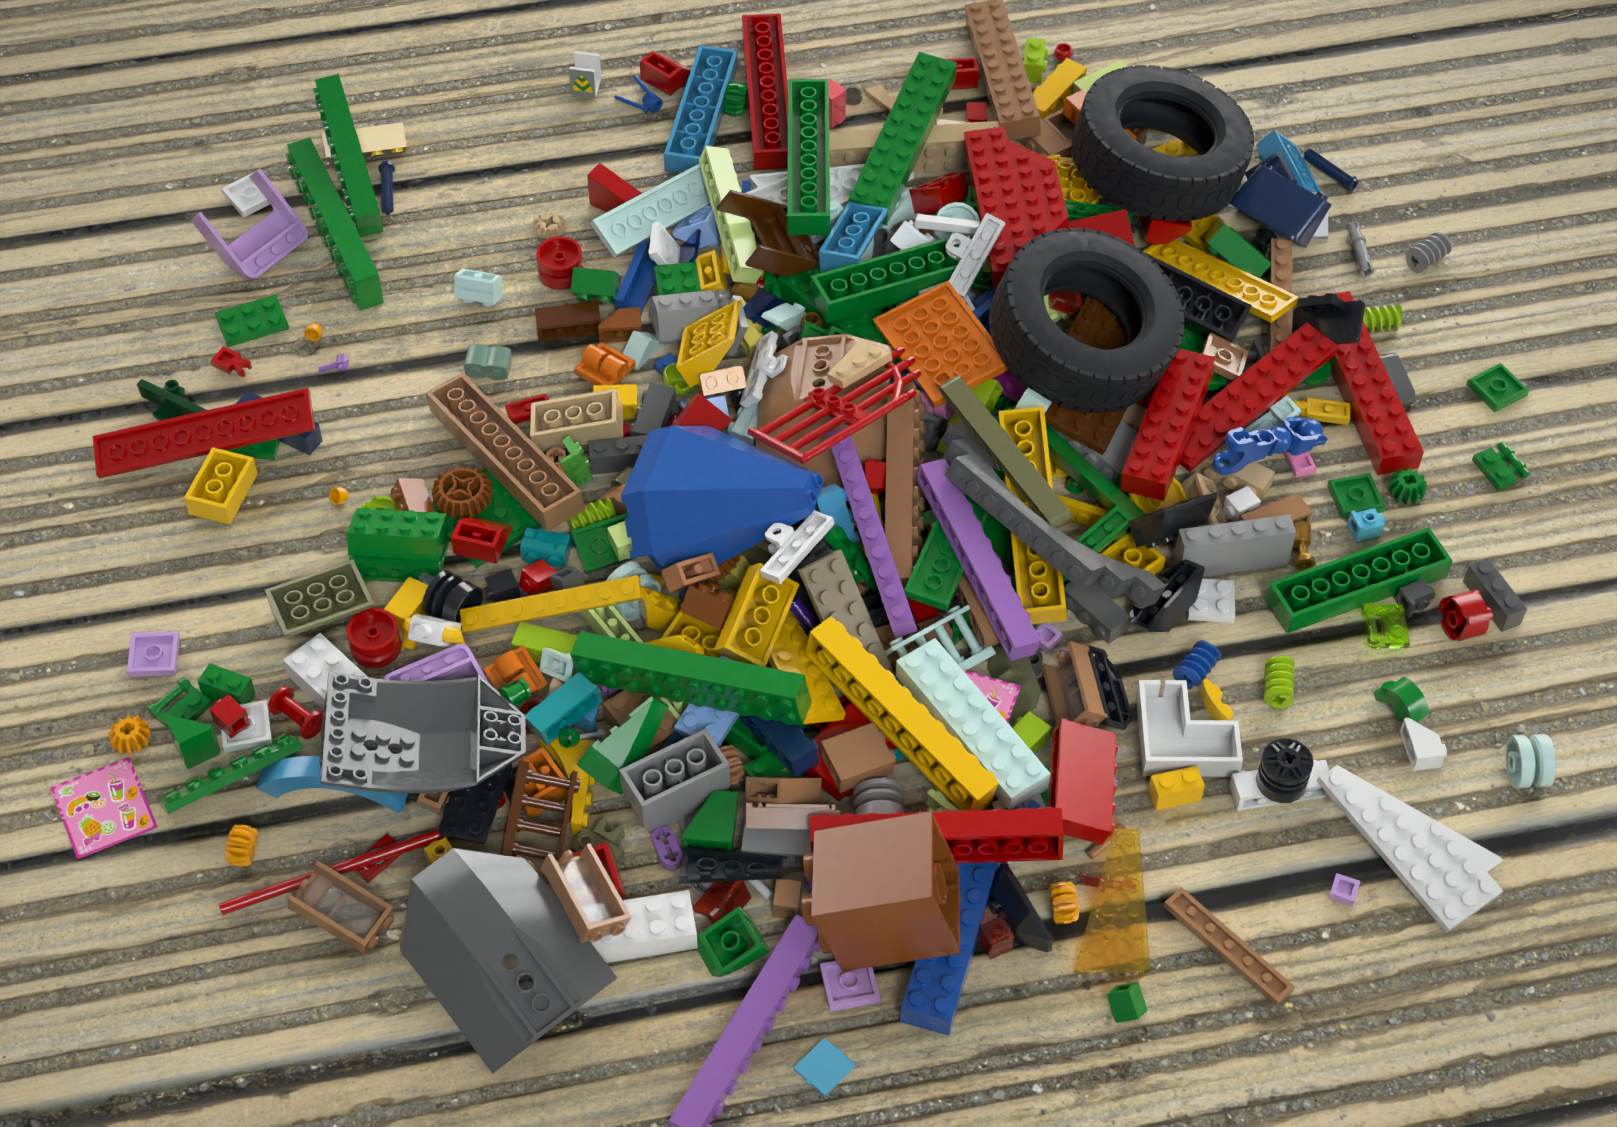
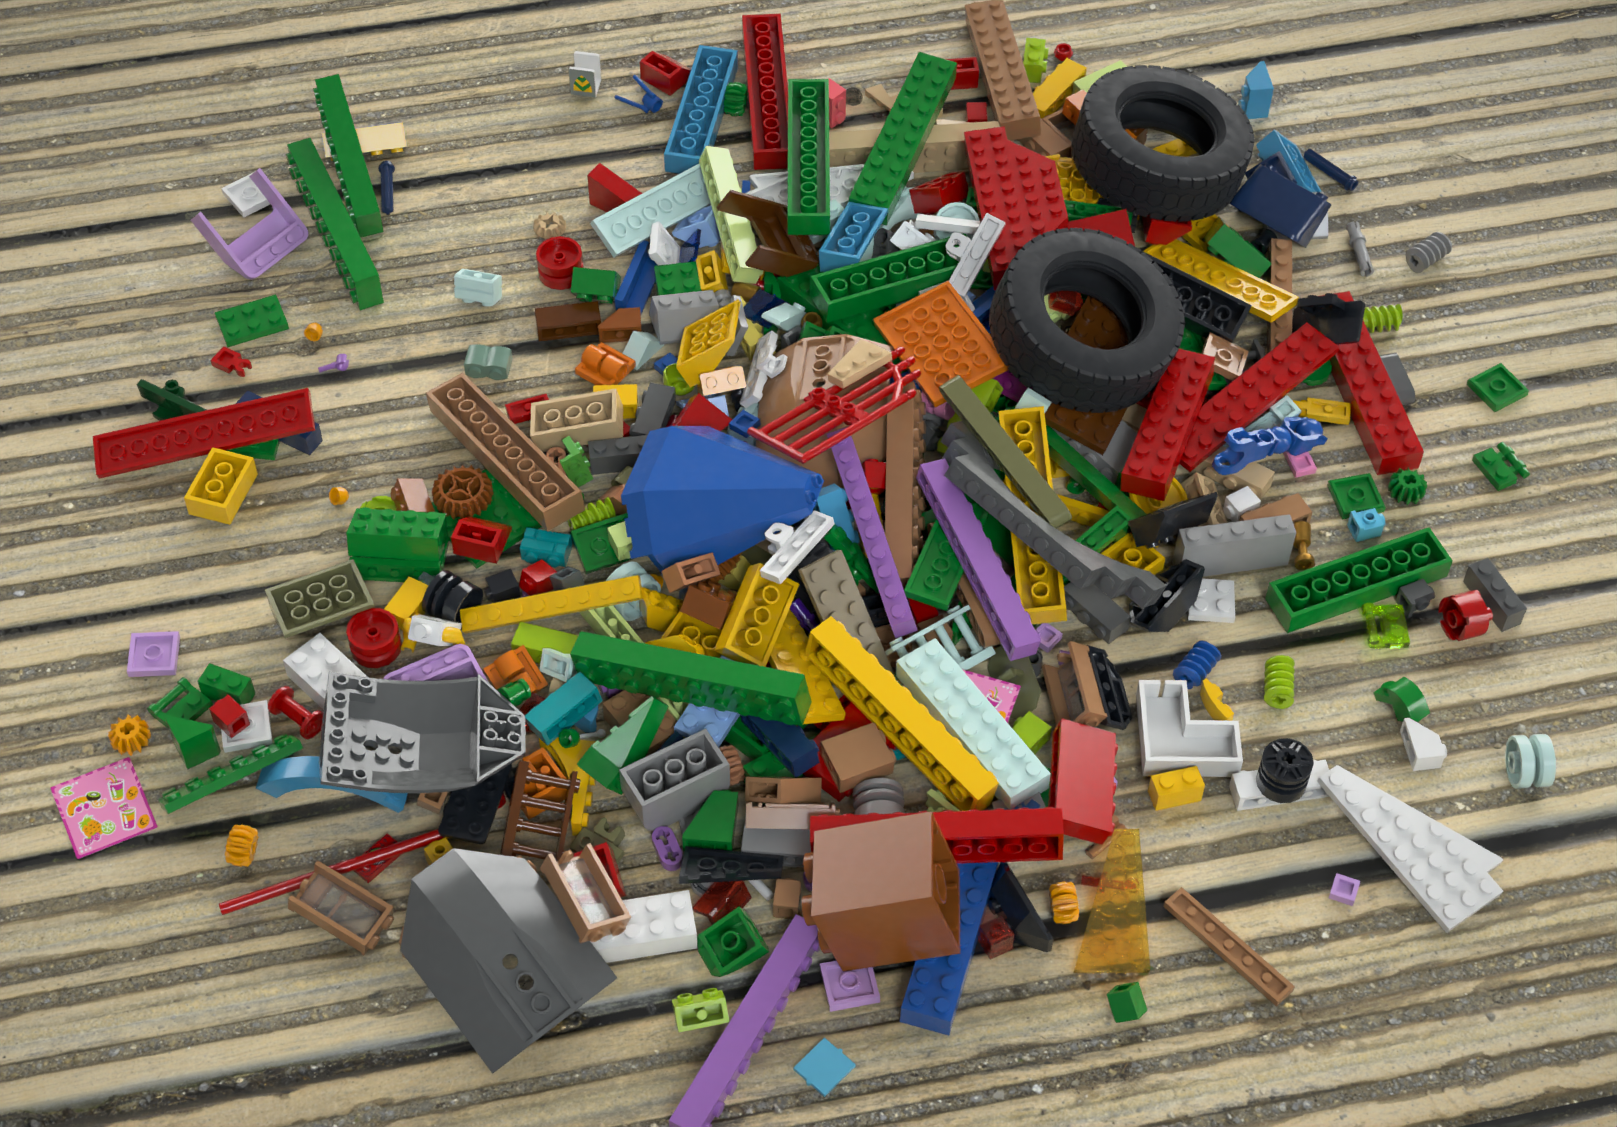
none -> lime brick [672,988,729,1032]
none -> blue plate [729,410,761,438]
none -> dark azure slope [1238,61,1274,119]

